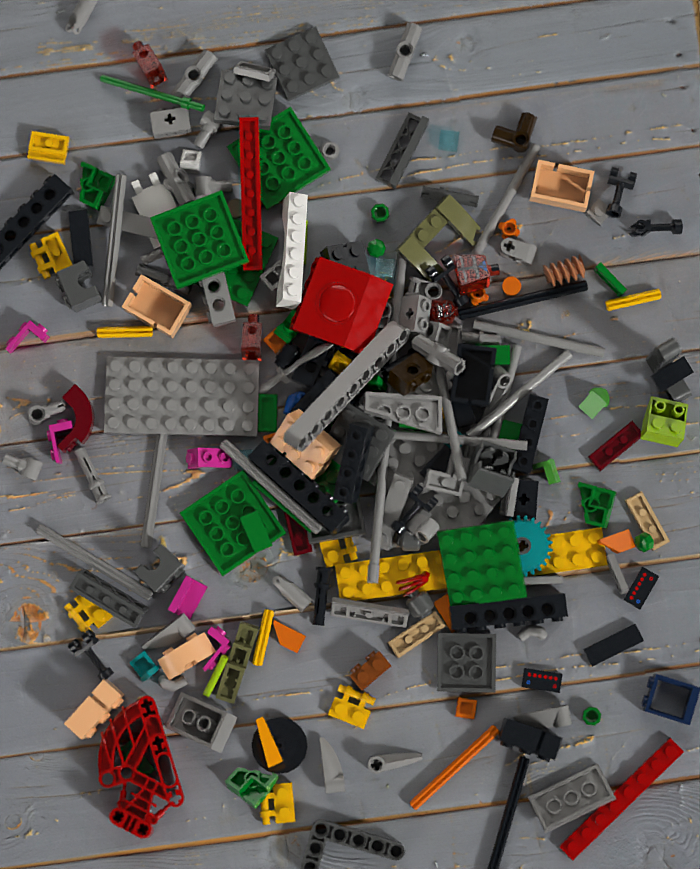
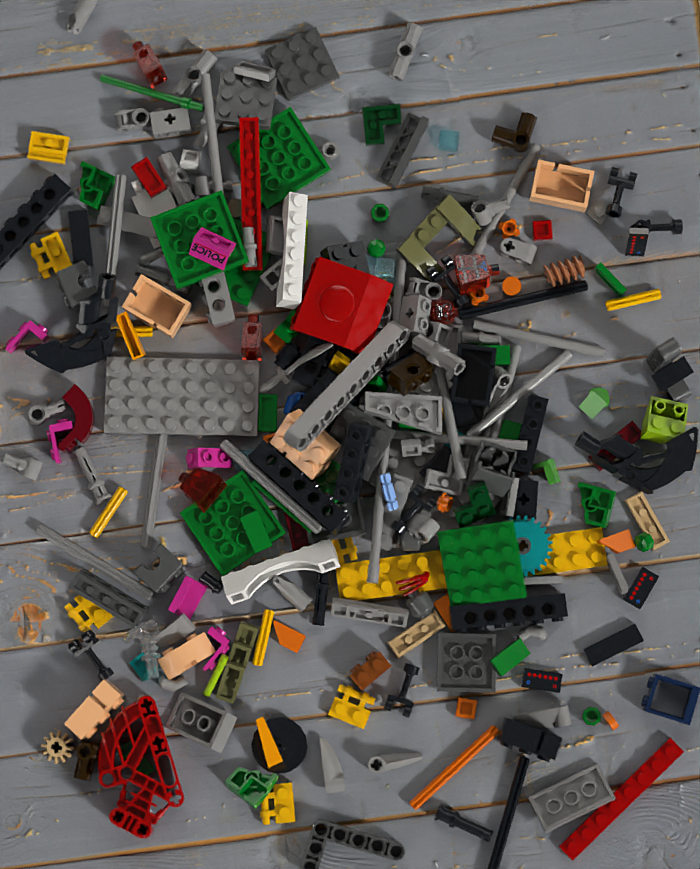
none -> black piece [25,273,119,373]
none -> tan gear [41,730,75,764]
none -> dark brown piece [74,740,100,781]
none -> yellow axle [89,486,128,538]
none -> light grey piece [114,108,151,132]
none -> light orange piece [116,311,146,360]
none -> clear piece [123,620,161,678]
none -> red tile [131,157,167,199]
none -> clear red torso [179,467,227,513]
none -> dark pink panel [189,227,236,270]
none -> black pin [199,571,223,594]
none -> light grey piece [201,73,224,194]
none -> white arch [221,539,340,605]
none -> light grey pin [241,227,257,267]
none -> light grey tile [266,215,284,256]
none -> dark green plate [362,104,402,146]
none -> light blue axle [379,473,398,511]
none -> black bar [384,663,420,718]
none -> light grey plate [401,438,435,457]
none -> black pin [434,804,493,842]
none -> orange plate [437,492,453,513]
none -> dark green plate [453,480,496,527]
none -> light grey pin [471,197,511,226]
none -> green tile [489,638,531,676]
none -> red tile [532,220,553,241]
none -> black piece [575,427,698,494]
none -> orange tile [602,711,619,731]
none -> black tile [625,228,649,256]

